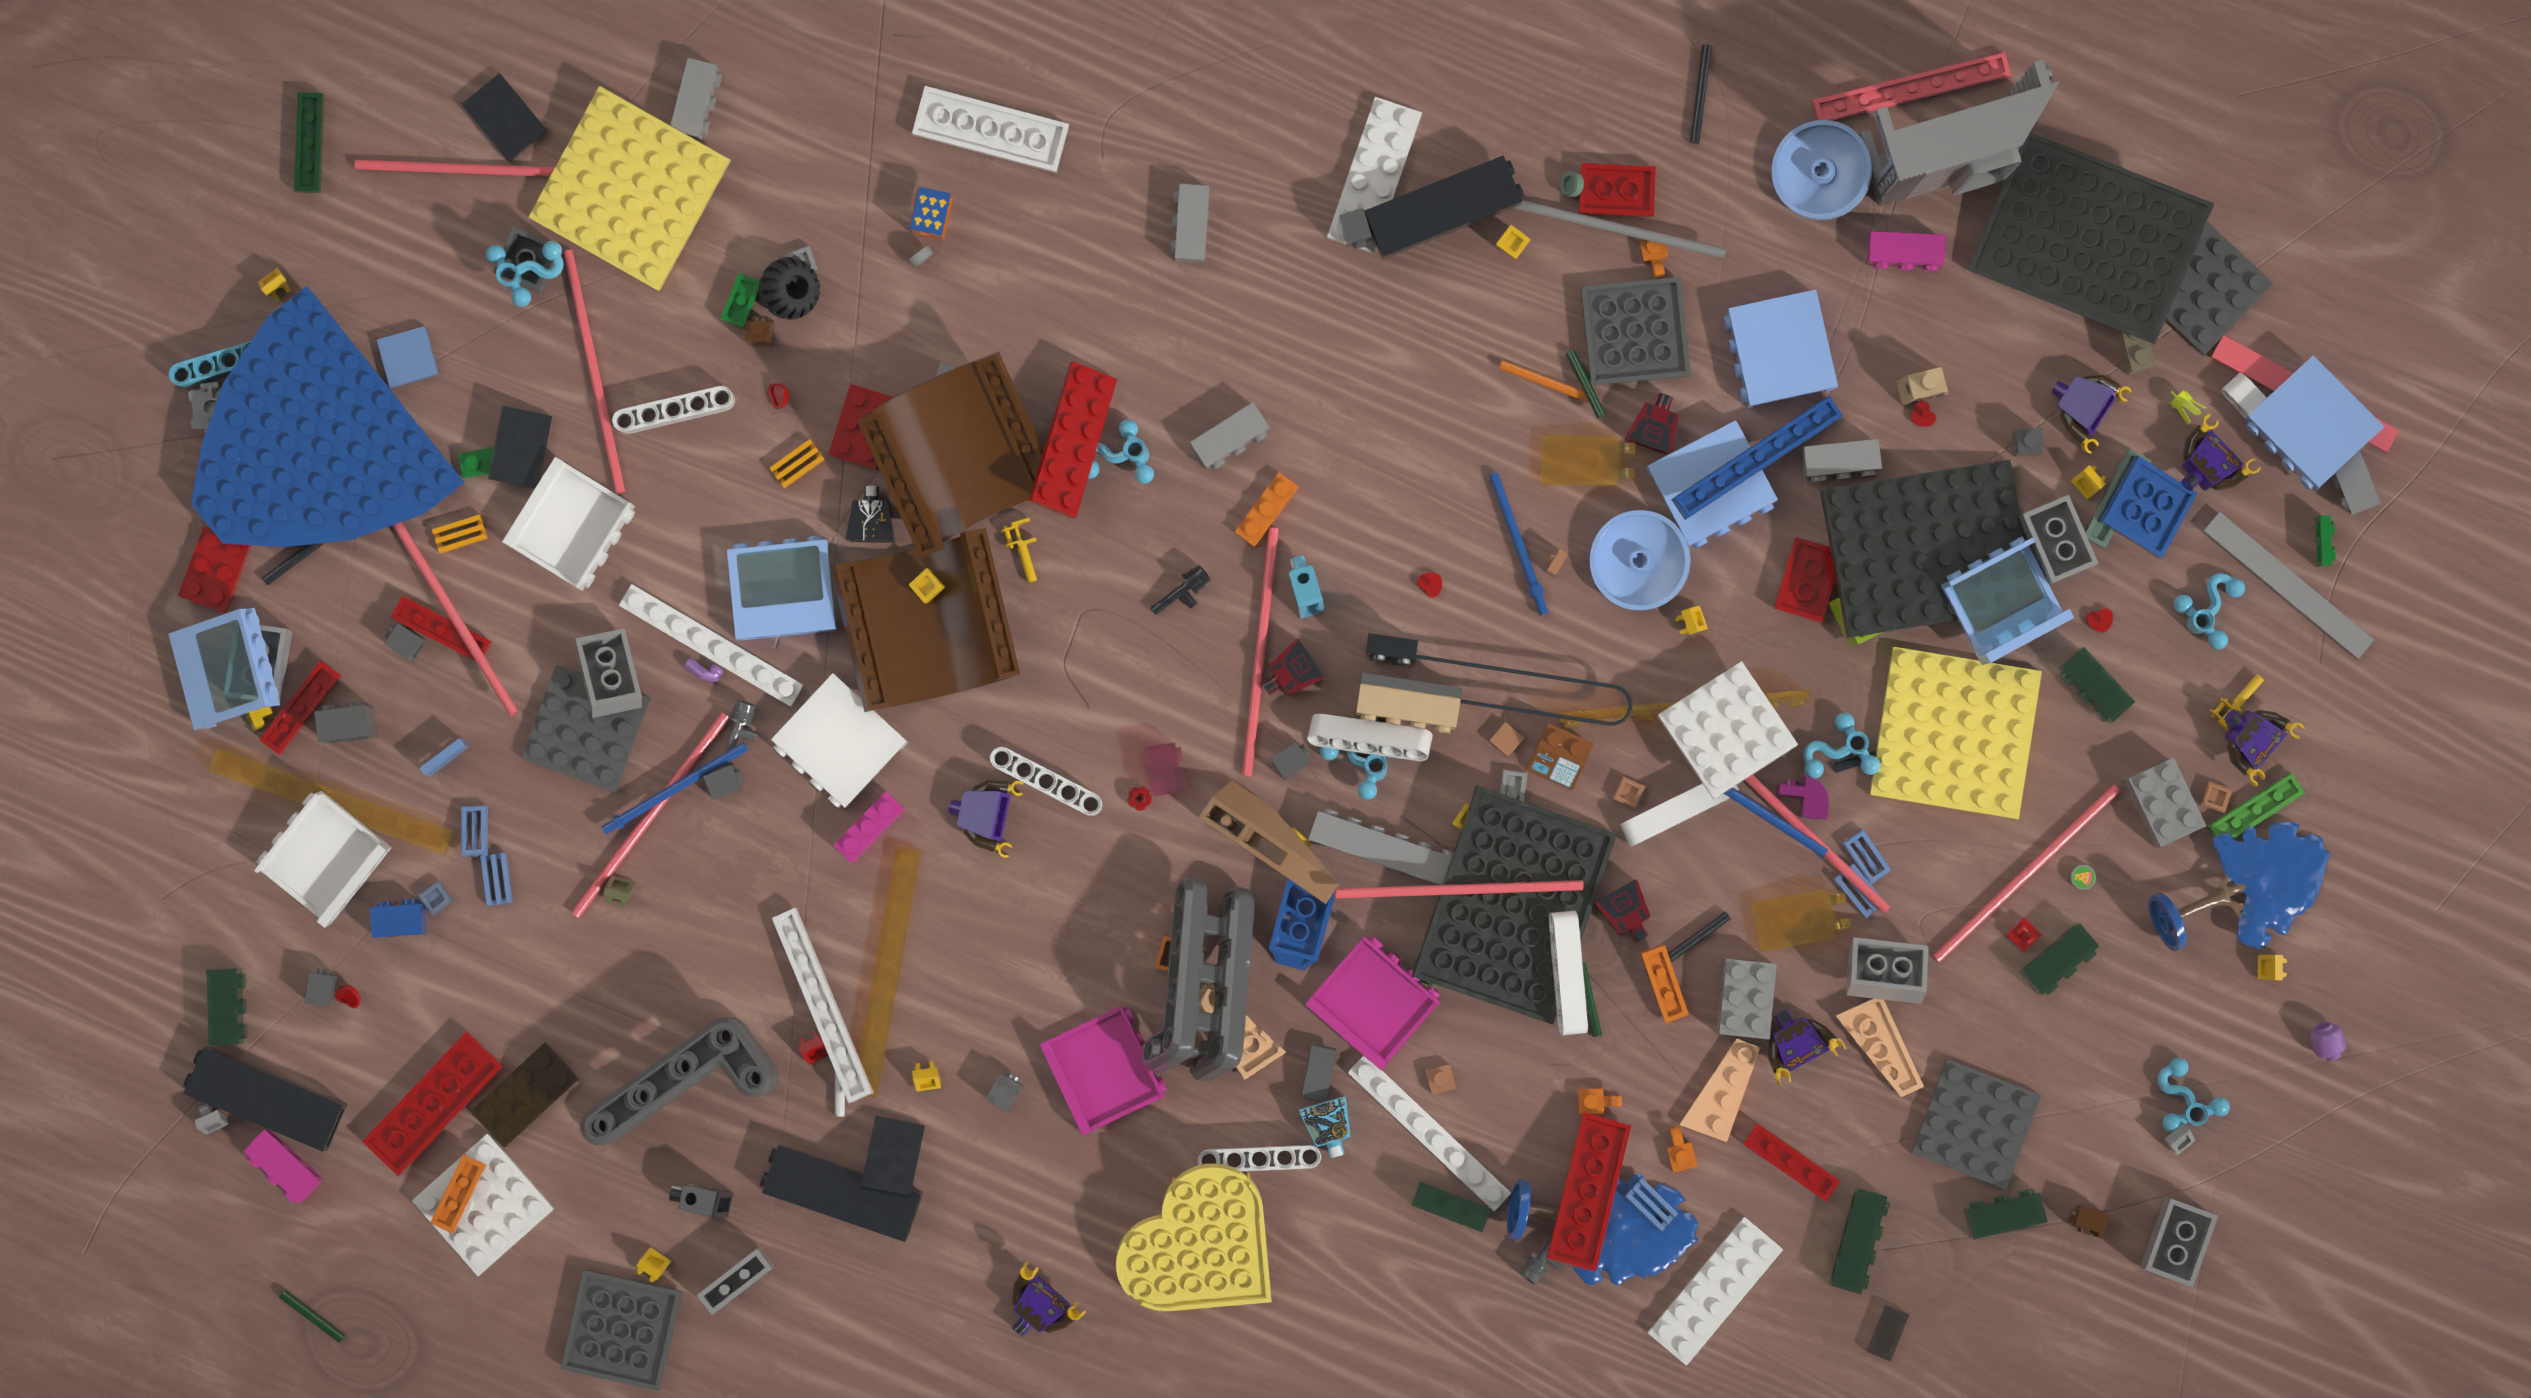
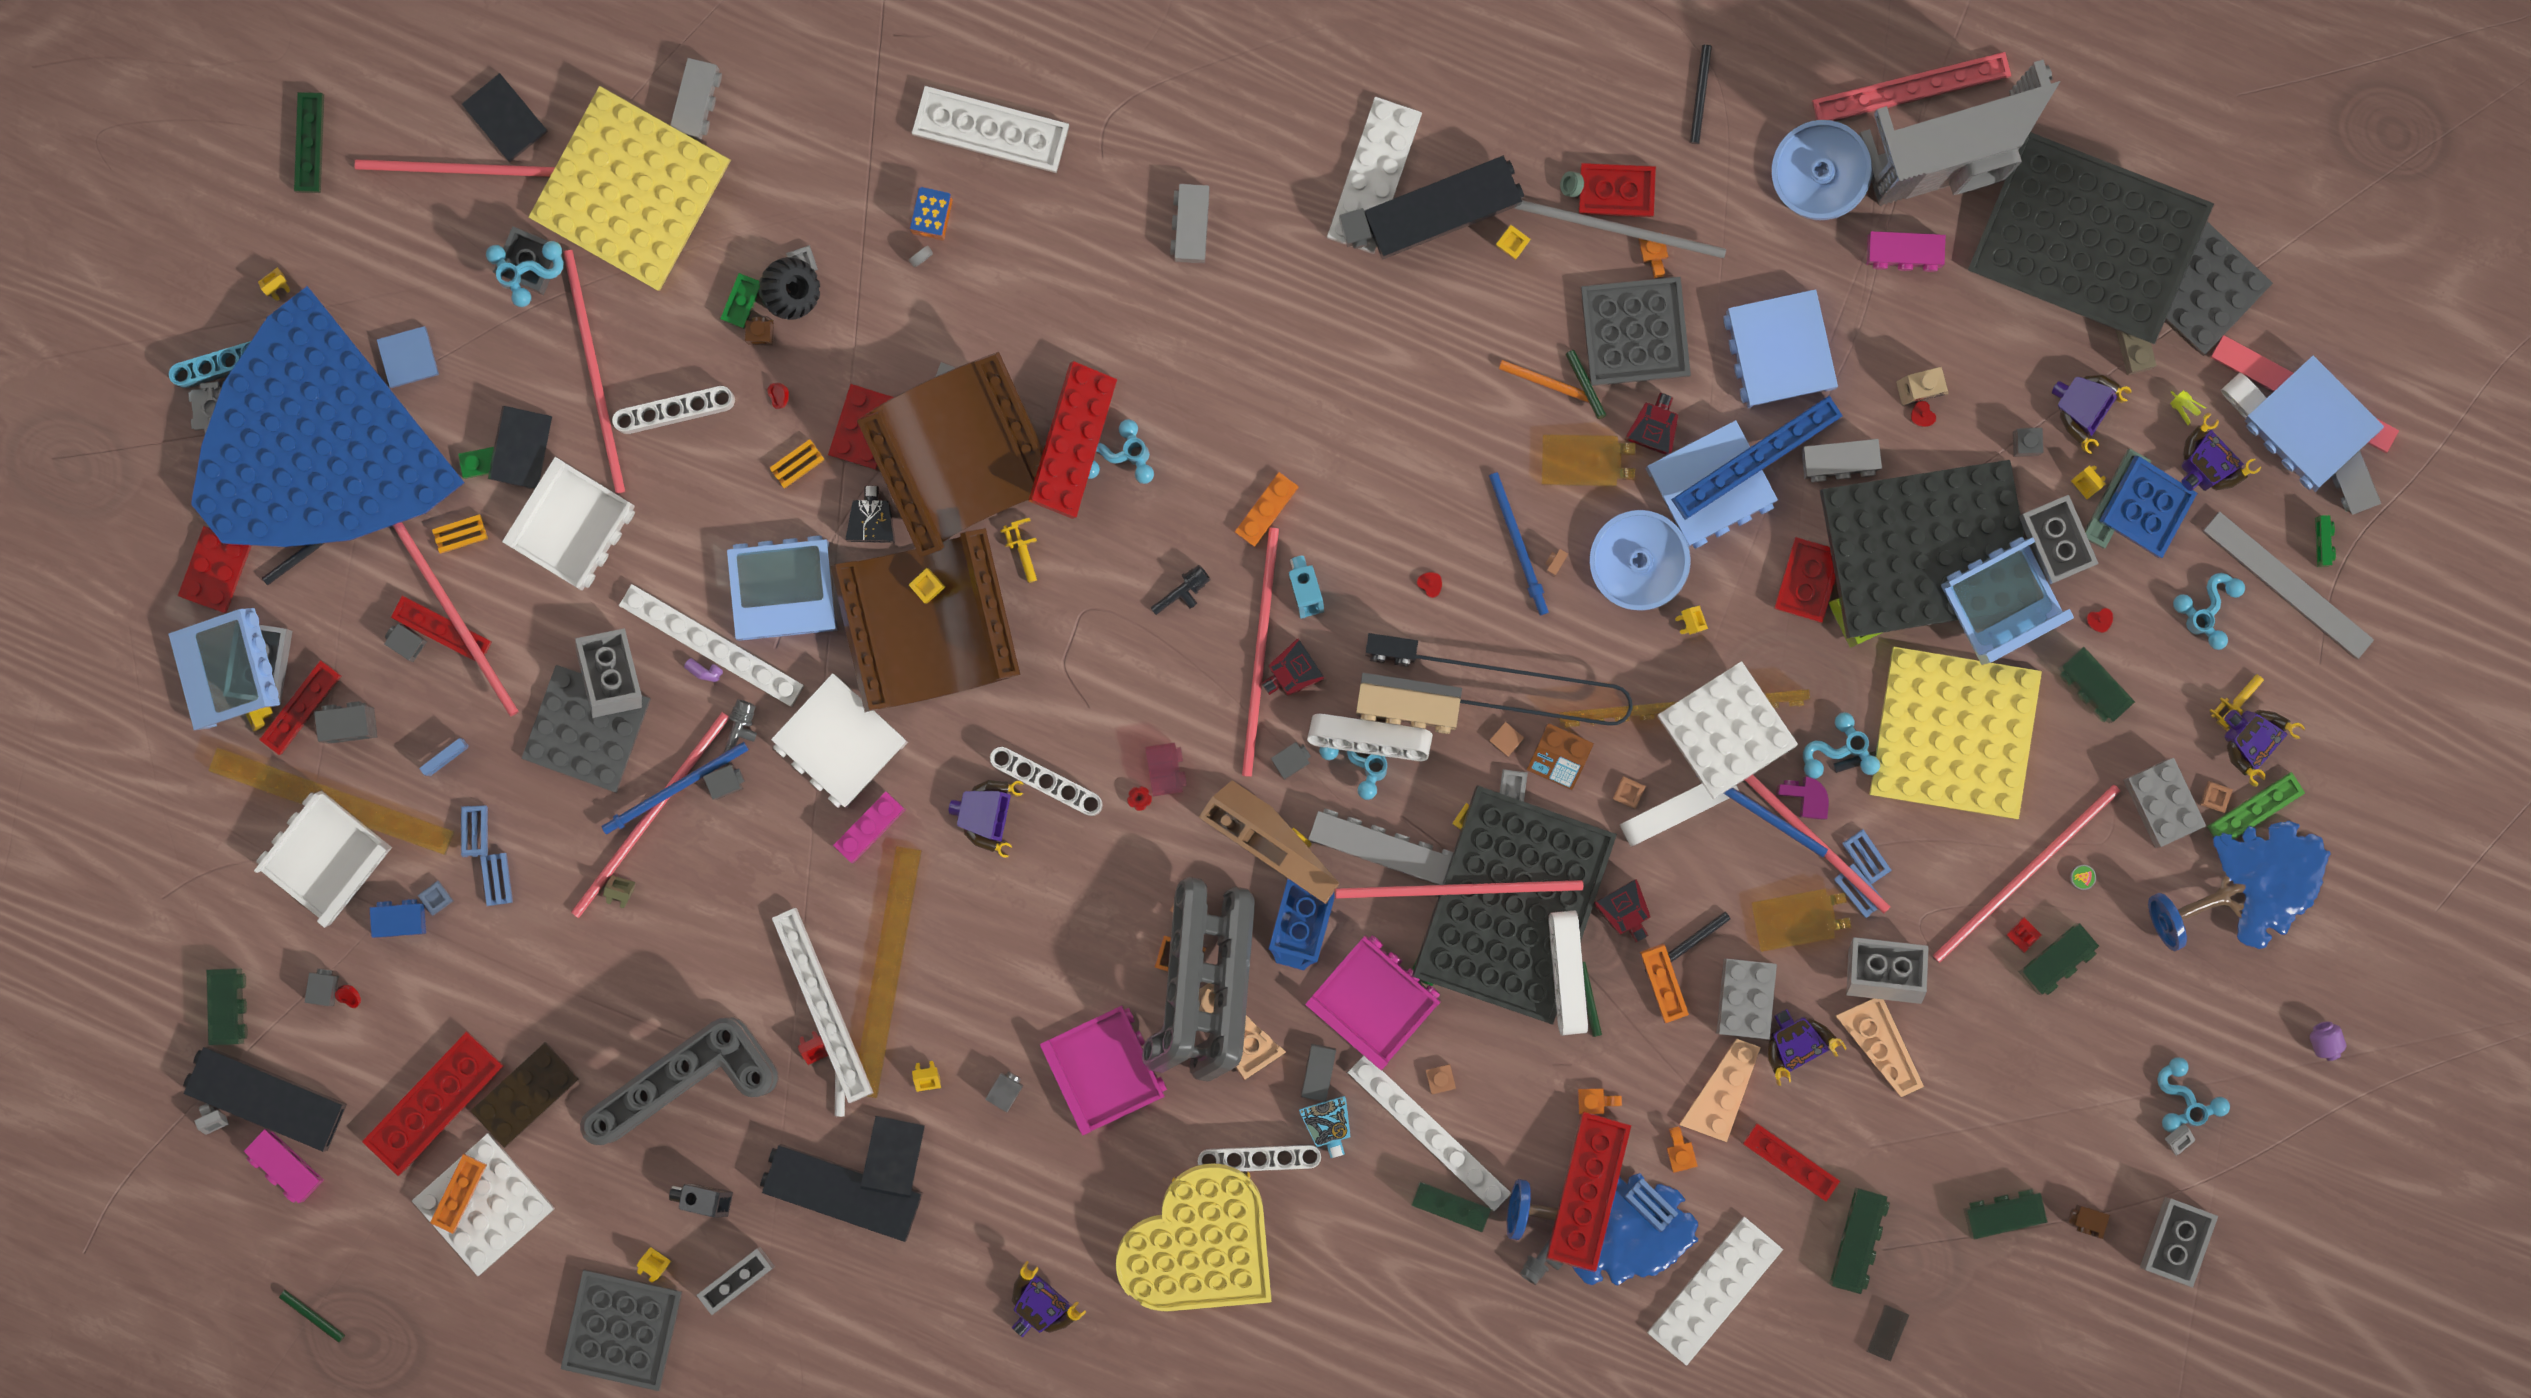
light grey brick [1190,402,1270,470] -> none
dark grey plate [1911,1059,2041,1189] -> none
yellow tile [2257,955,2287,980] -> none

